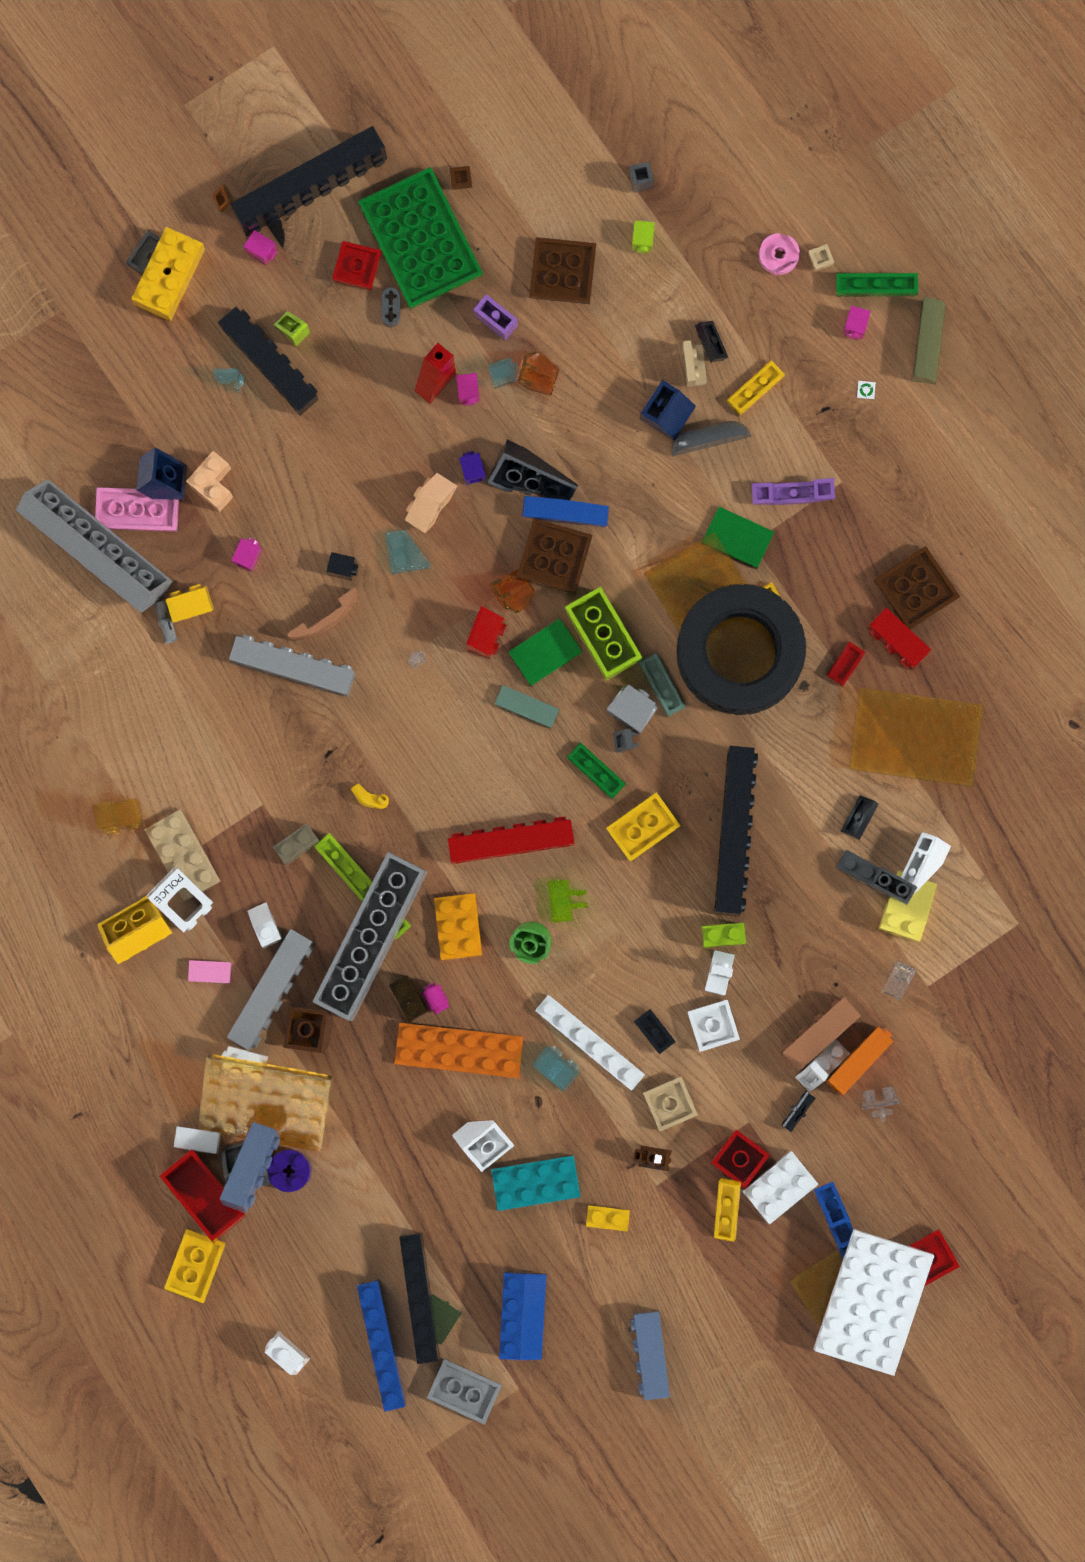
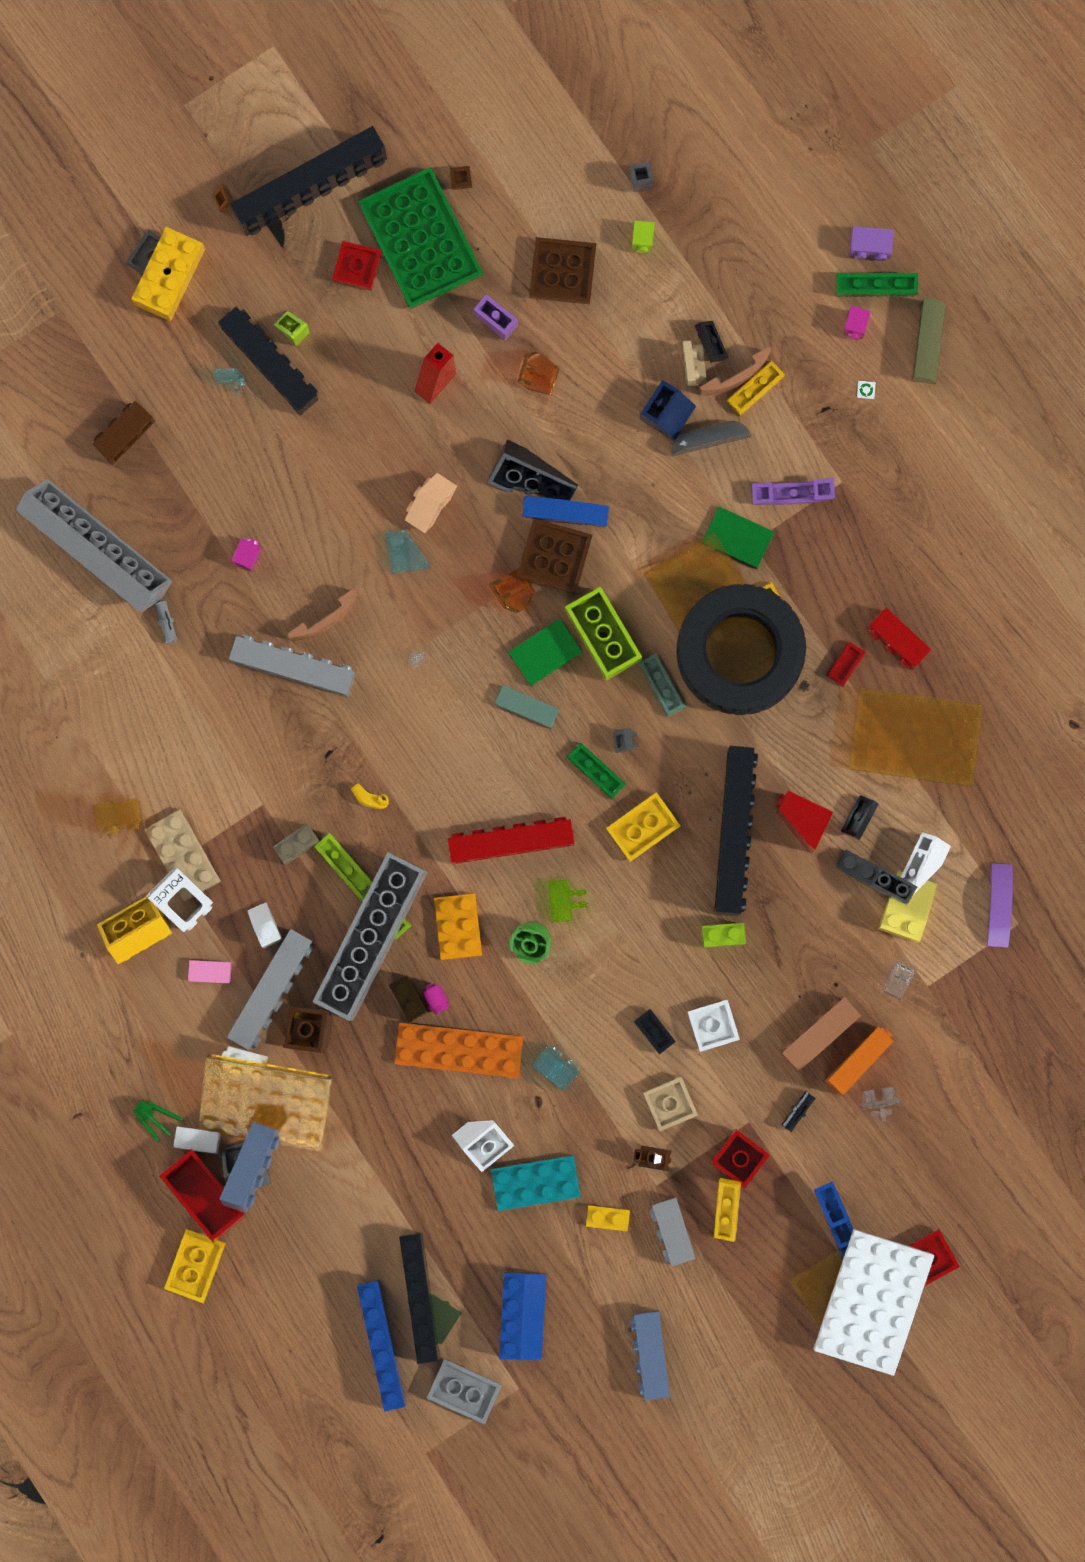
bright pink plate [95,488,179,532] -> none
dark blue slope [136,447,187,500] -> none
yellow brick [165,584,214,623] -> none
light nougat brick [186,451,233,512] -> none
dark pink brick [244,230,277,265] -> none
white torso [265,1331,310,1375] -> none
dark purple brick [268,1149,312,1192] -> none
black brick [326,552,359,581] -> none
dark grey beam [381,287,400,328] -> none
dark pink brick [456,373,480,406] -> none
dark purple brick [459,451,486,485] -> none
red slope [466,606,507,659] -> none
clear light blue brick [488,357,520,389] -> none
white plate [535,995,645,1091] -> none
light grey torso [606,685,657,735] -> none
white bracket [705,950,735,996] -> none
white brick [741,1151,818,1225] -> none
bright pink plate [759,233,800,276] -> none
white bracket [795,1039,850,1092] -> none
tan plate [808,244,834,271] -> none
reddish brown plate [874,546,960,630] -> none
none -> reddish brown brick [93,401,155,465]
none -> green plant [133,1100,183,1142]
none -> light grey brick [649,1197,696,1267]
none -> nougat slope [699,346,771,396]
none -> red slope [775,790,833,853]
none -> medium lavender brick [849,226,894,261]
none -> medium lavender slope [987,863,1013,948]

